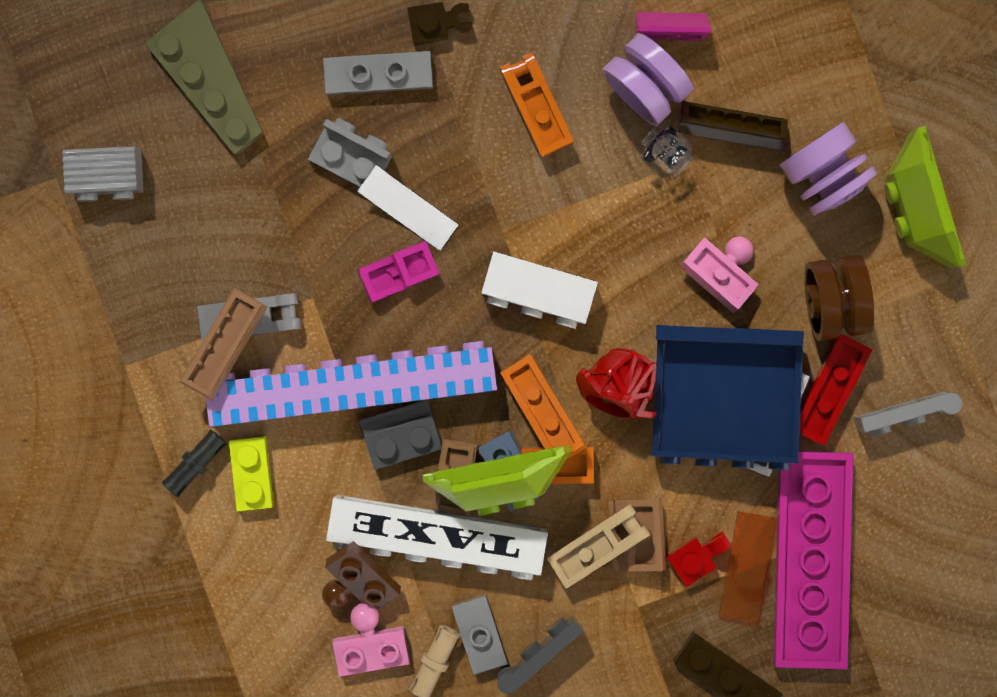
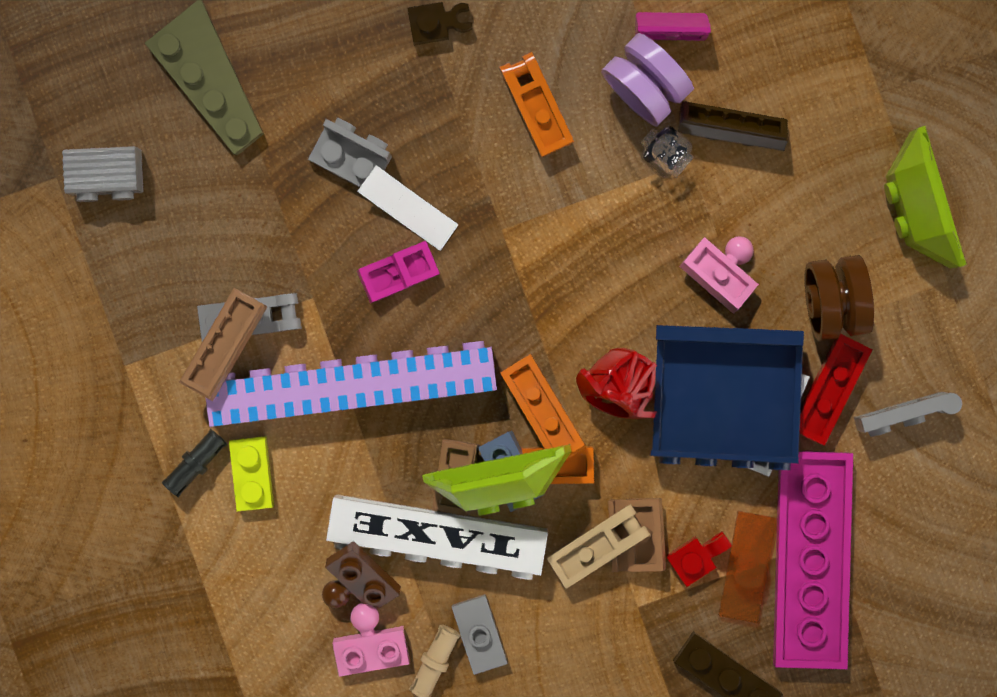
light grey plate [323,51,433,96] -> none
dark grey plate [359,399,442,470] -> none
white brick [481,251,598,329] -> none
dark grey plate [497,615,584,694] -> none
lavender wheel [779,122,878,216] -> none

